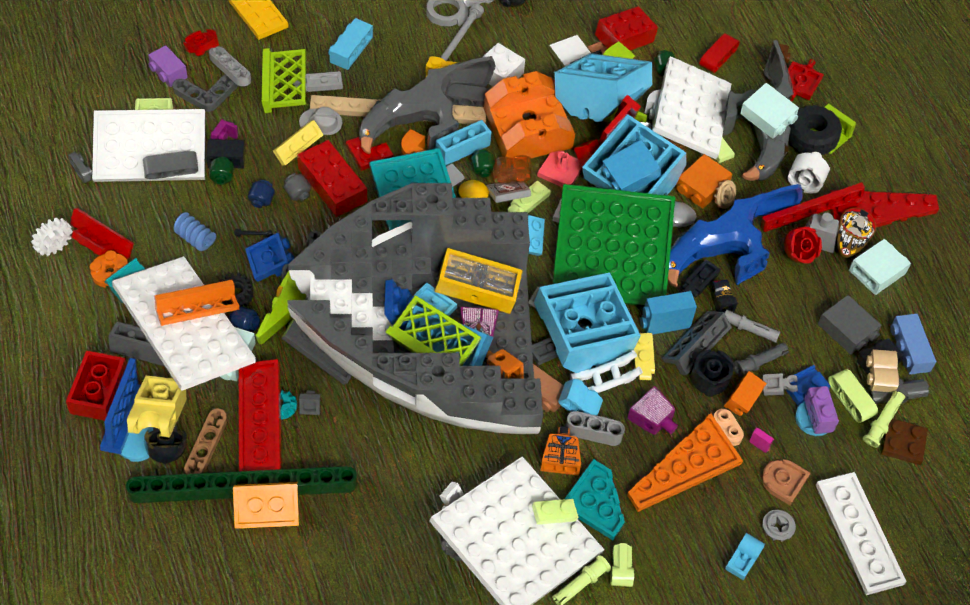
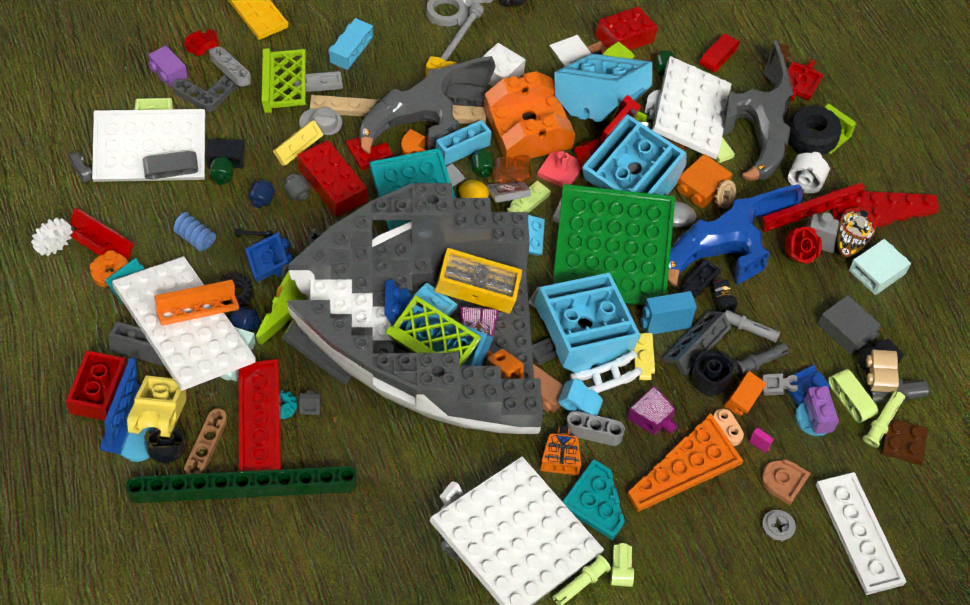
magenta bracket [211,119,238,140] -> none
light orange plate [233,482,299,528] -> none
yellowish green plate [532,499,579,525] -> none
dark azure brick [602,139,661,192] -> none
medium azure plate [725,533,765,580] -> none
light aqua brick [740,83,799,139] -> none
medium blue brick [890,314,936,375] -> none

